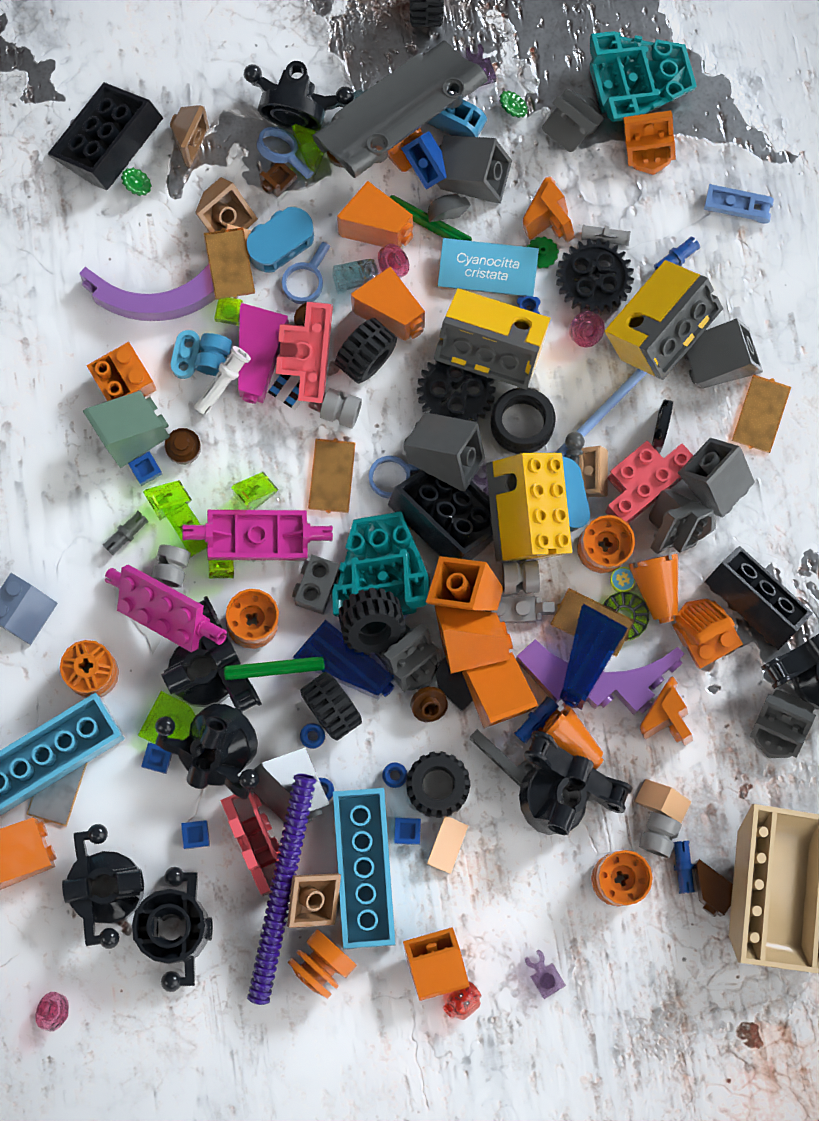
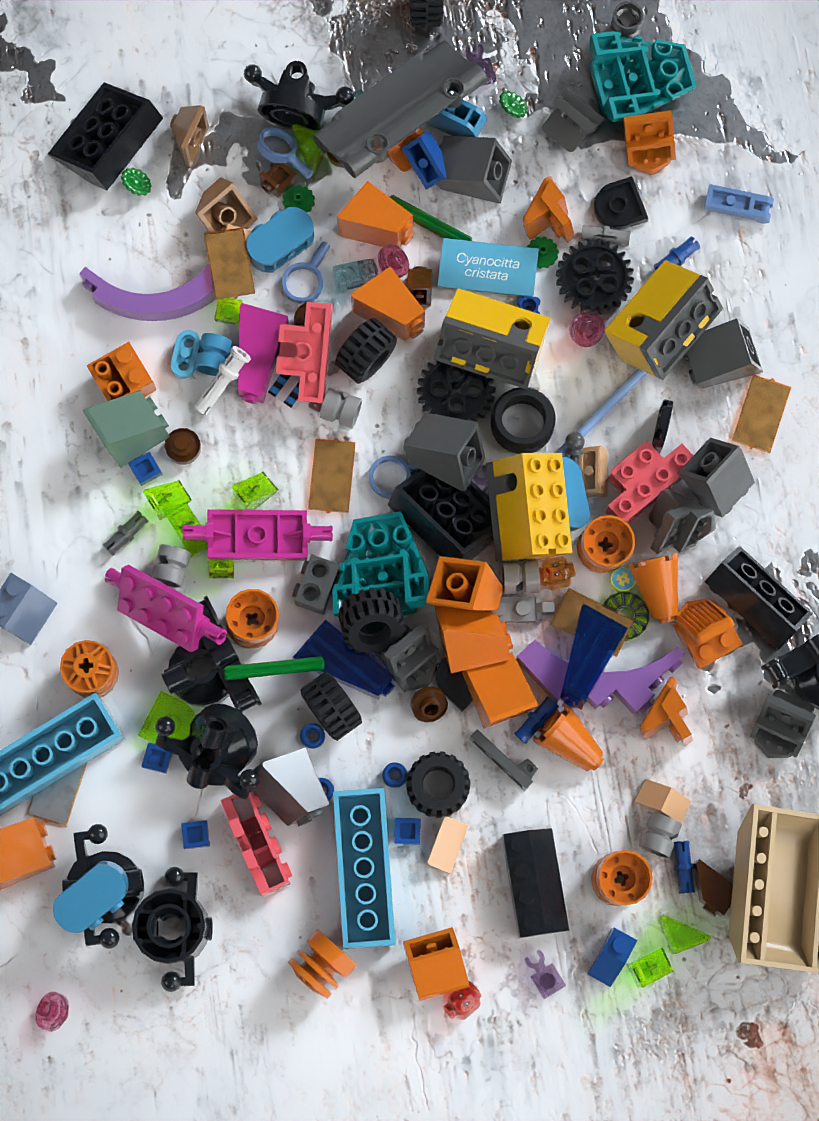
dark purple piece [247,773,317,1005] -> none
medium nougat slope [287,873,341,928] -> none
dark grey brick [427,194,471,222] -> none
black piece [519,731,633,835] -> none
none -> dark azure brick [53,861,129,933]
none -> green piece [282,184,315,212]
none -> reddish brown slope [407,266,432,305]
none -> black slope [502,828,570,939]
none -> clear orange head [539,556,576,591]
none -> blue slope [588,927,638,987]
none -> black tile [594,176,649,230]
none -> flat silver wheel [610,1,644,38]
none -> clear neon green slope [626,947,674,988]
none -> clear neon green slope [658,914,711,955]

